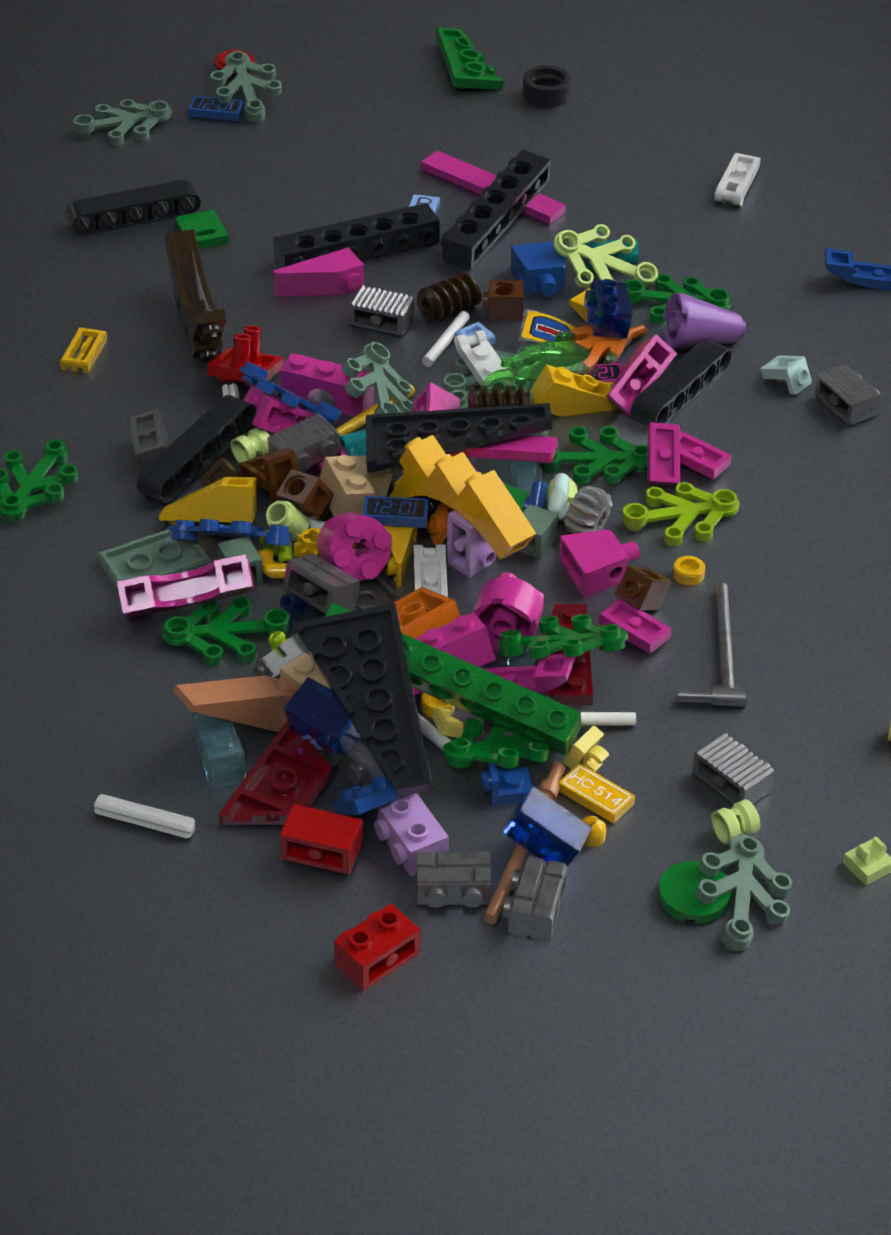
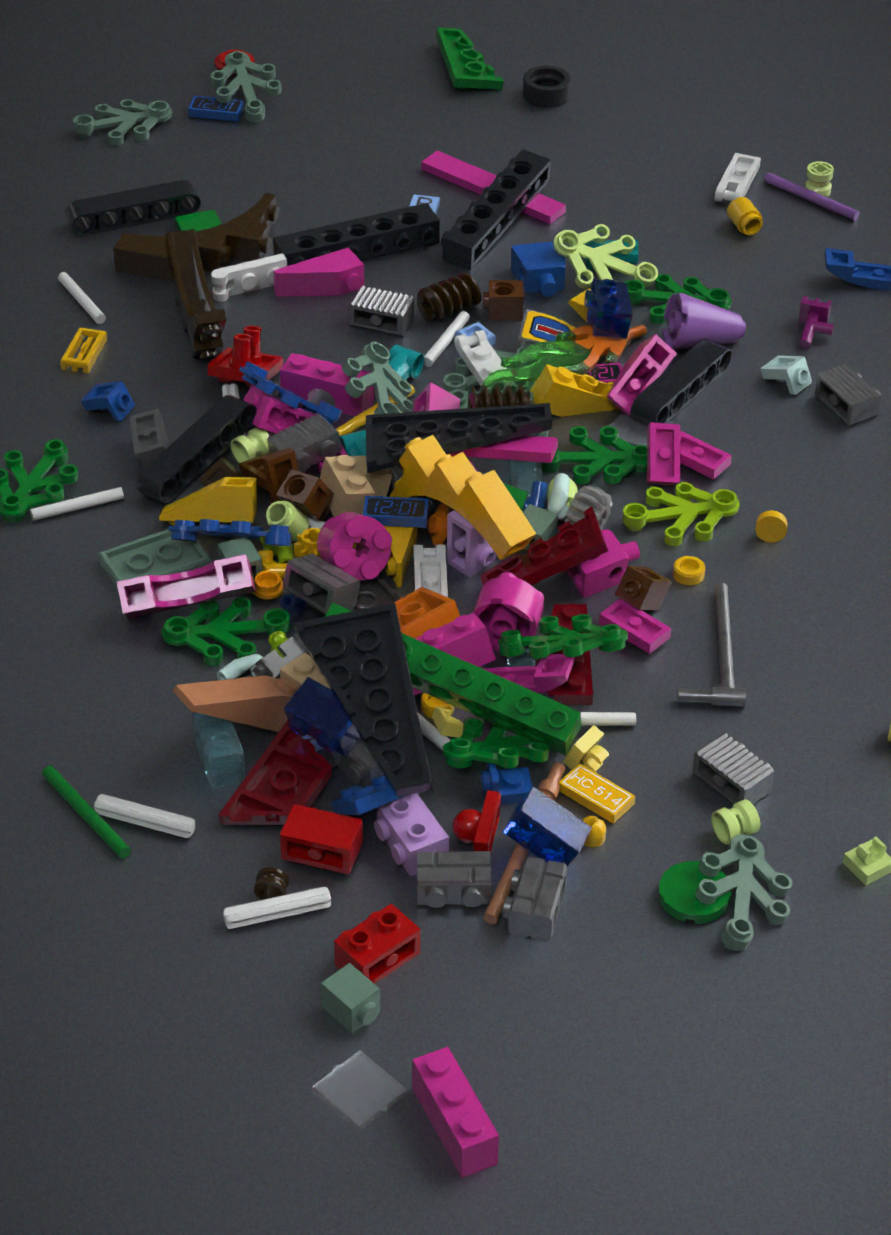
none -> white bar [30,487,124,521]
none -> green bar [42,765,131,859]
none -> white bar [58,272,106,324]
none -> blue bracket [81,381,135,421]
none -> dark brown arch [113,193,280,282]
none -> white plate [211,253,287,302]
none -> light aqua arm [217,654,263,680]
none -> white axle [223,886,331,929]
none -> light orange plate [253,570,284,600]
none -> dark brown bush [254,867,289,900]
none -> clear piece [313,1050,407,1131]
none -> sand green brick [321,963,380,1034]
none -> teal piece [384,345,425,395]
none -> dark pink brick [412,1046,499,1178]
none -> red tile [452,790,501,855]
none -> dark red wing [480,507,609,586]
none -> yellow brick [727,197,763,236]
none -> yellow tile [755,510,788,543]
none -> medium lavender bar [764,172,860,221]
none -> magenta arm [799,296,834,348]
none -> yellowish green wheel [805,161,834,197]

